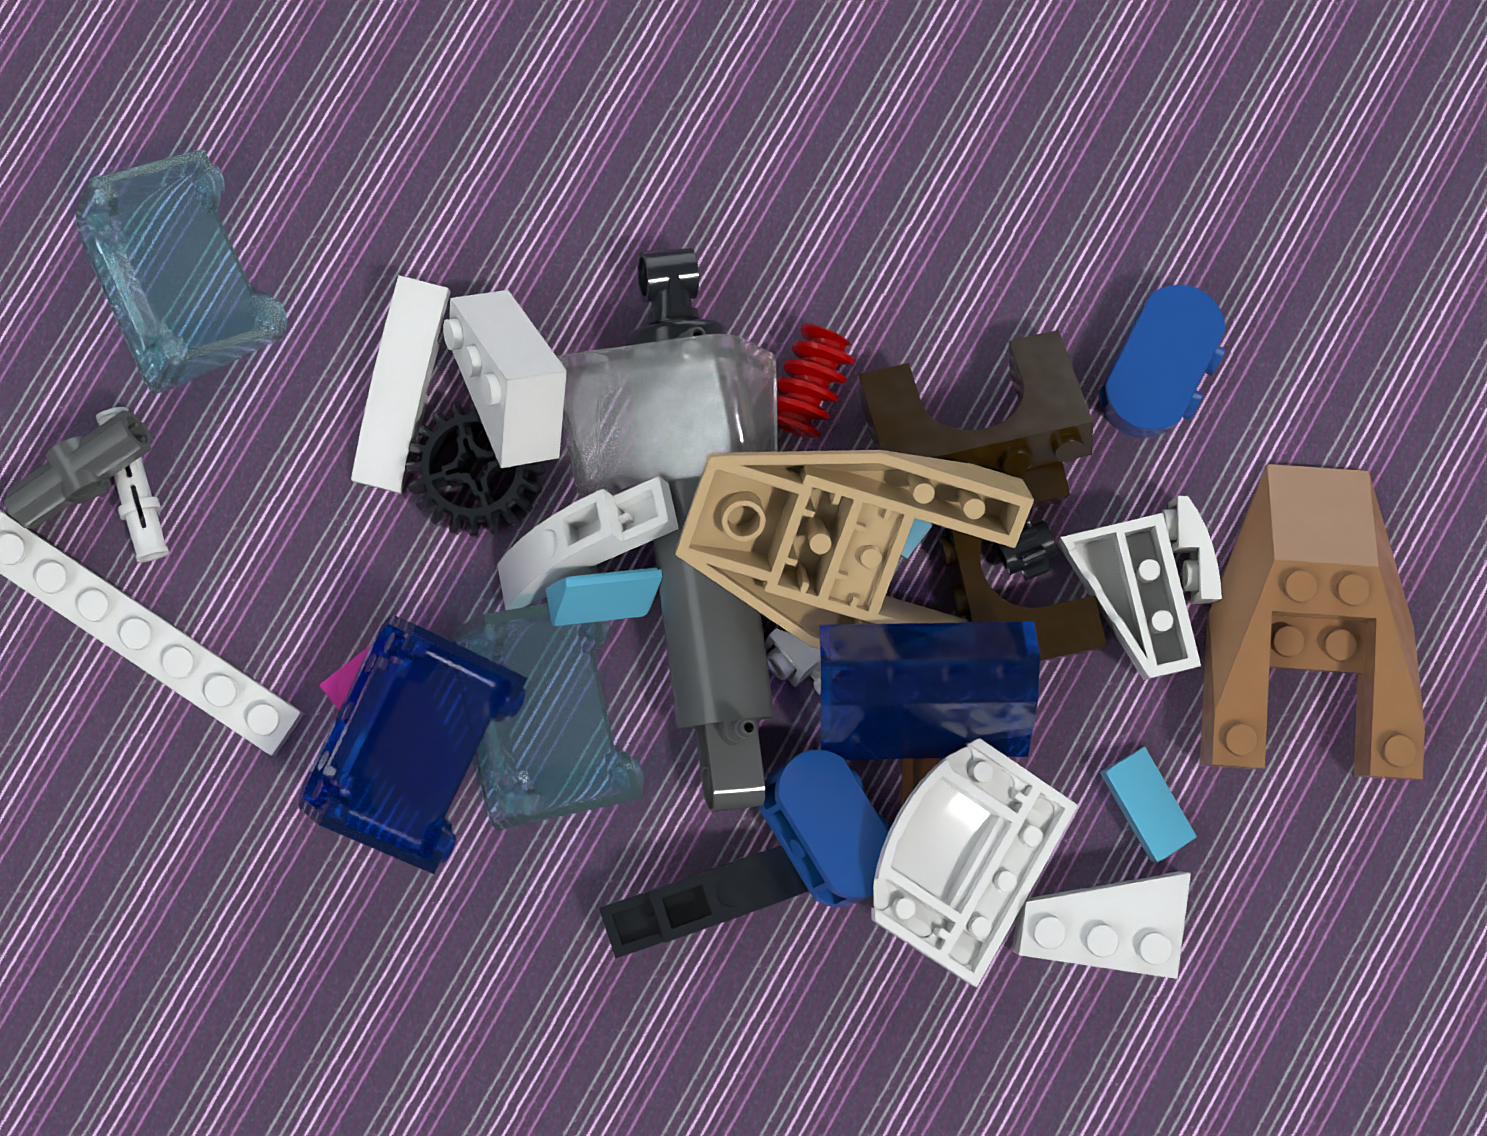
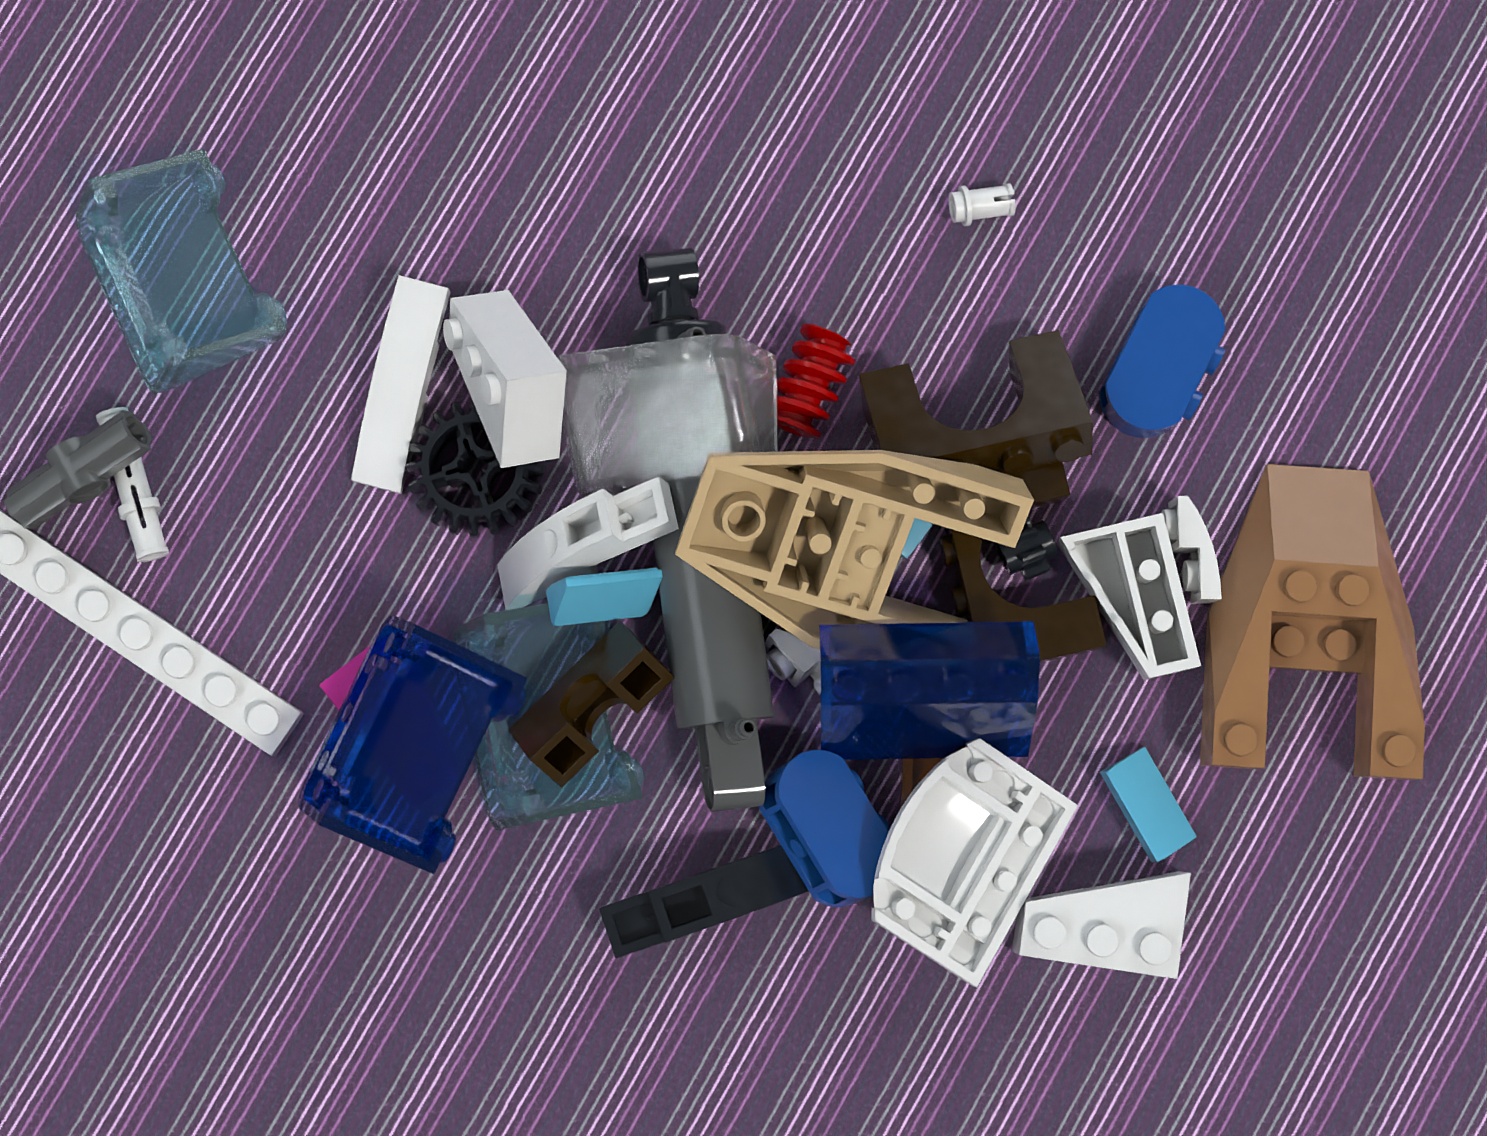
none -> dark brown arch [508,621,675,788]
none -> white pin [949,183,1016,226]

